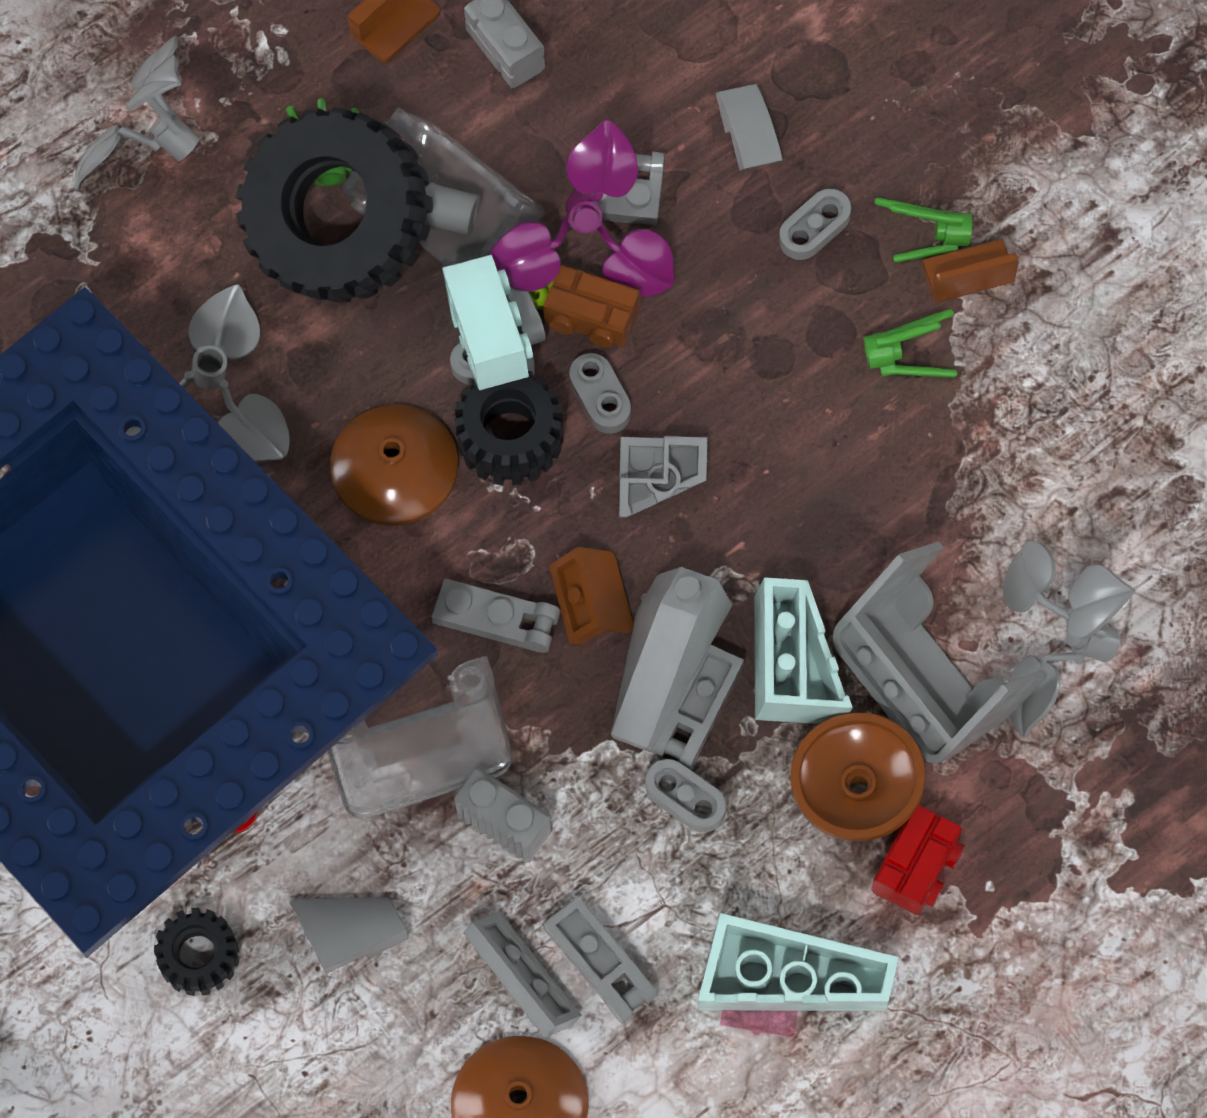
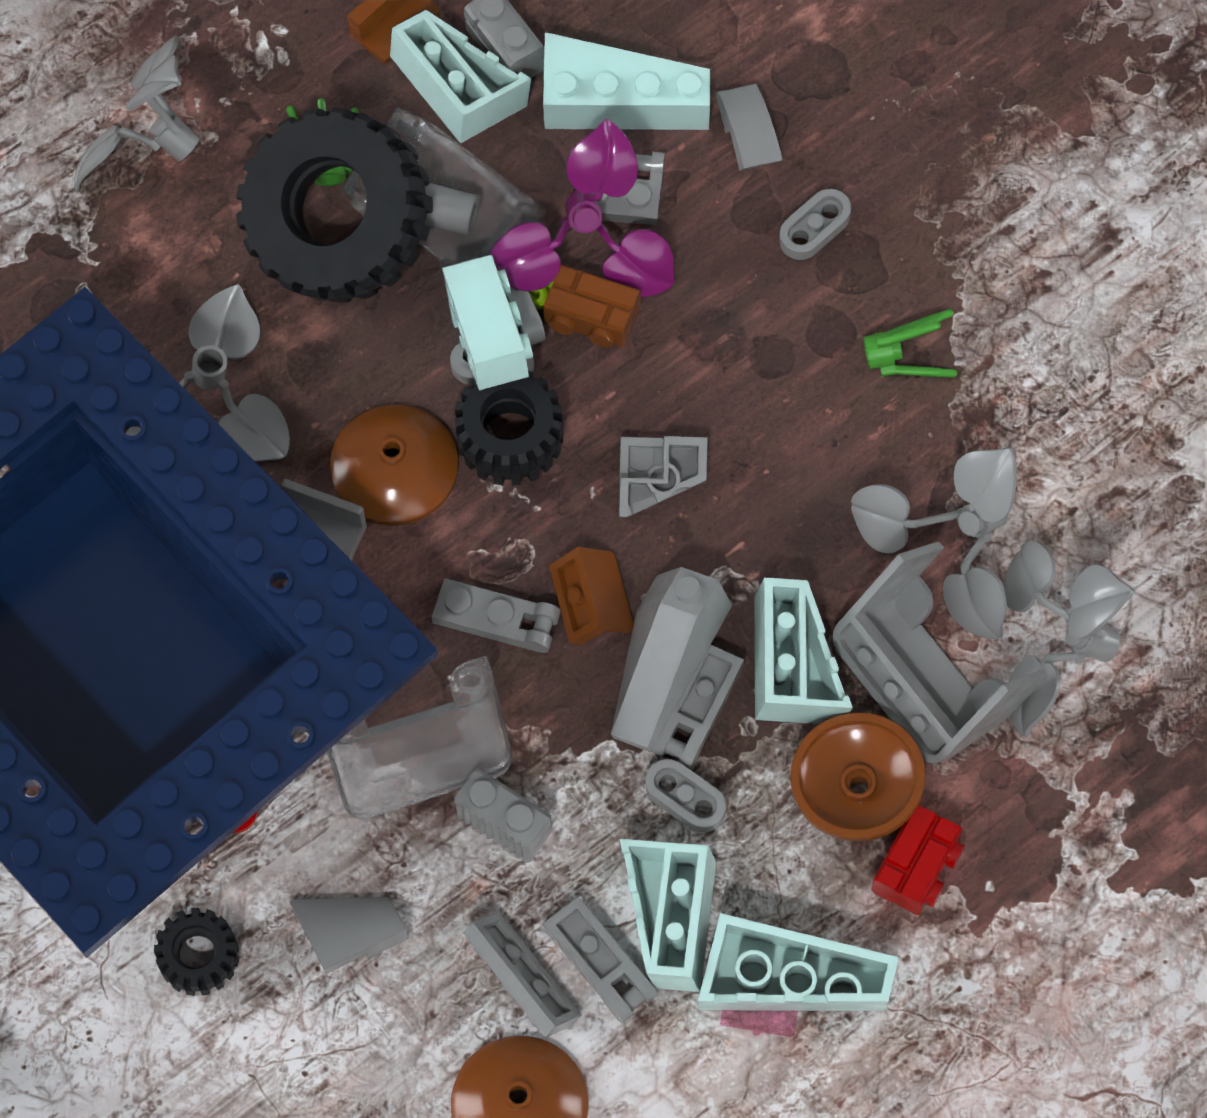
light grey plate [569,353,631,434] -> none
bright green plant [874,197,972,262] -> none
dark orange panel [922,239,1019,303] -> none
none -> light grey panel [280,479,367,561]
none -> light aqua wedge [390,10,531,144]
none -> light aqua wedge [543,32,710,130]
none -> light aqua wedge [620,839,717,992]
none -> light grey plant [851,447,1017,639]

